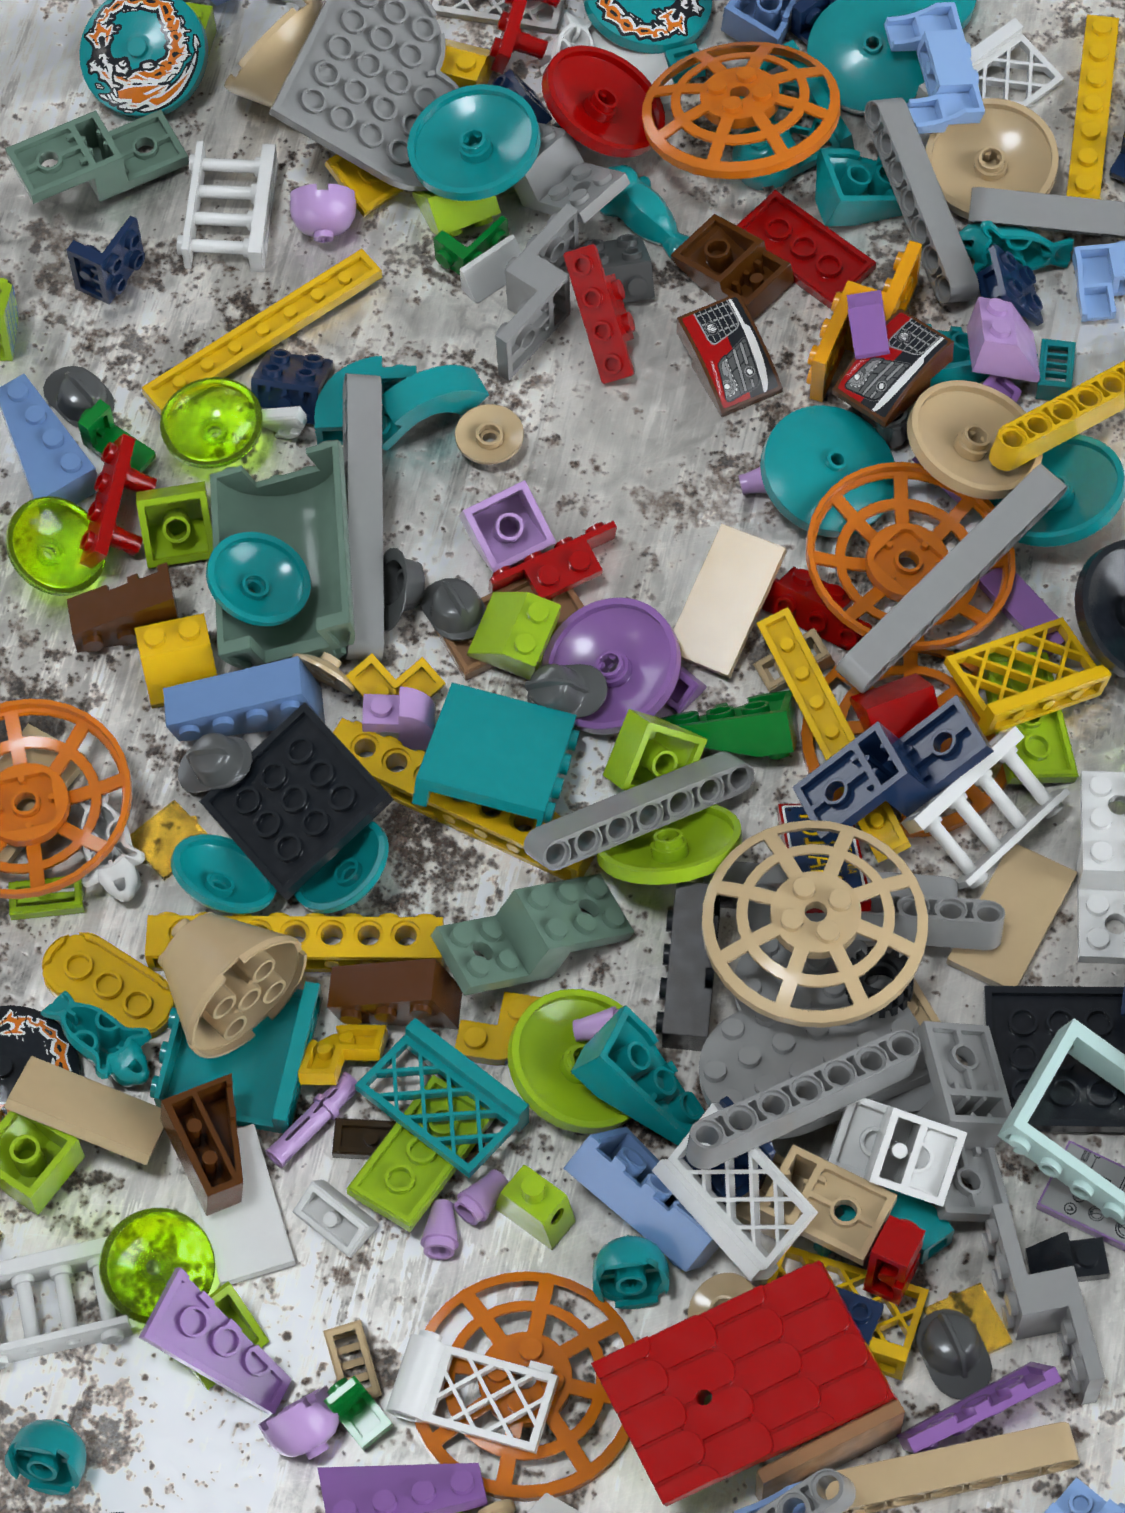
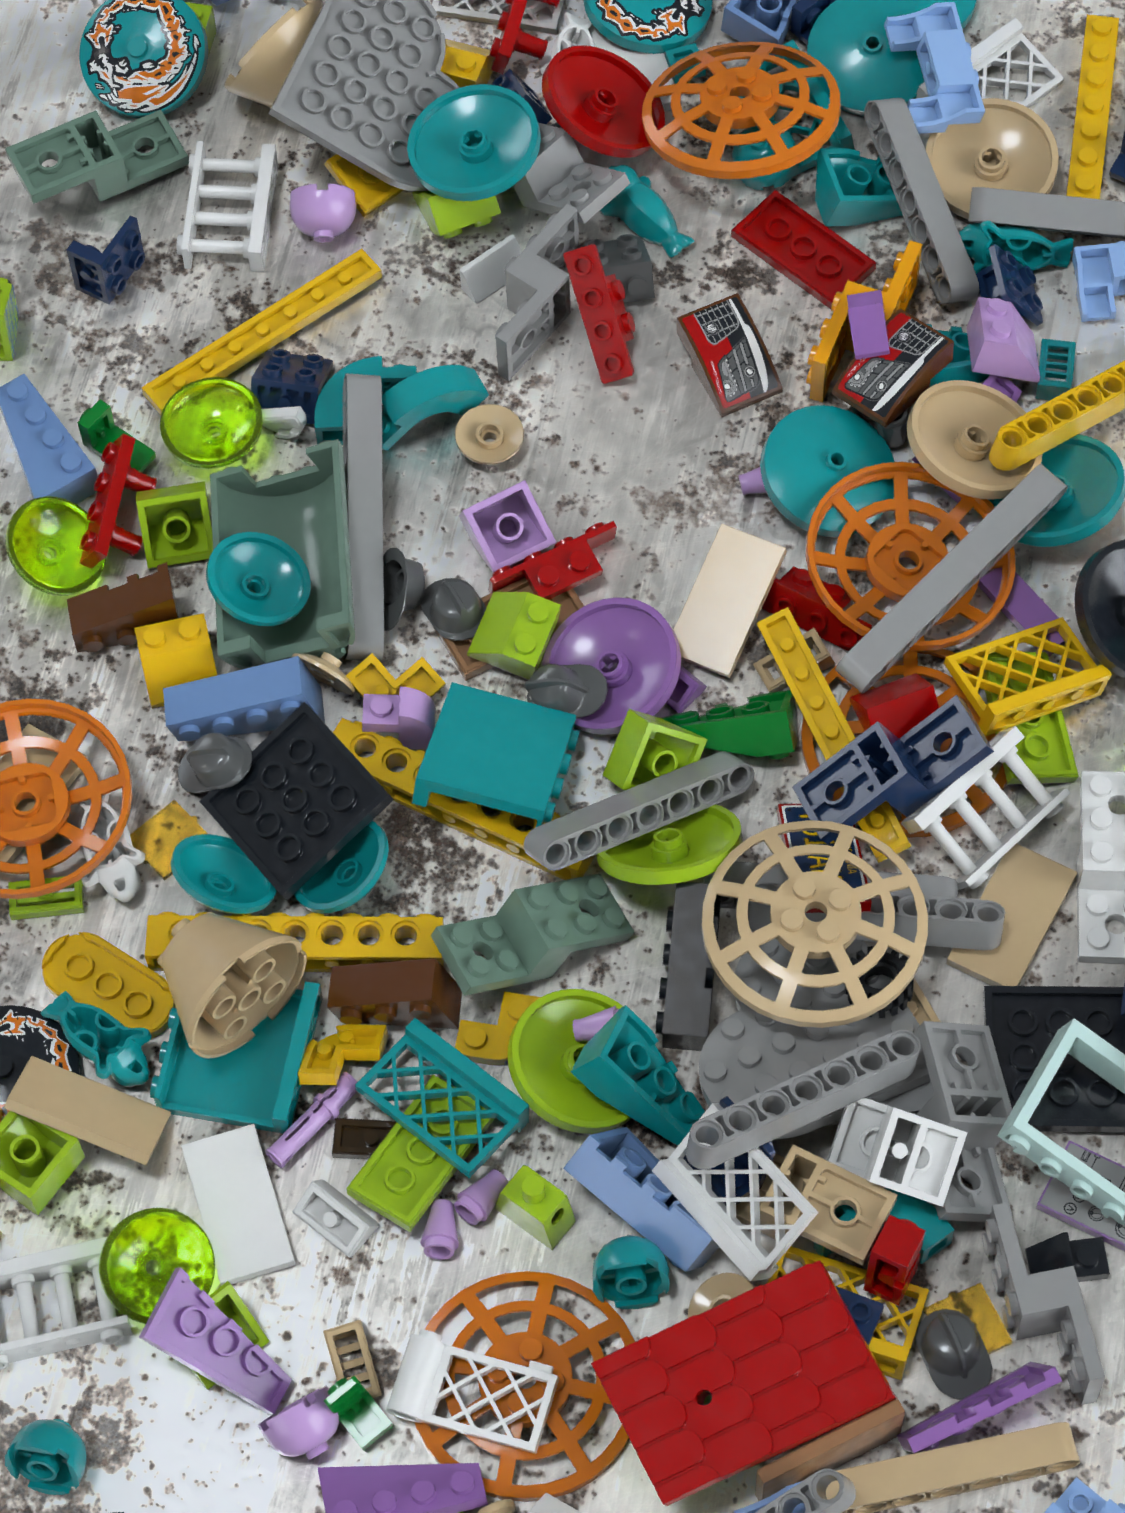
dark grey piece [43,366,114,427] -> none
reddish brown wedge [160,1073,243,1216] -> none
green bracket [433,215,509,275] -> none
reddish brown slope [670,214,795,321] -> none

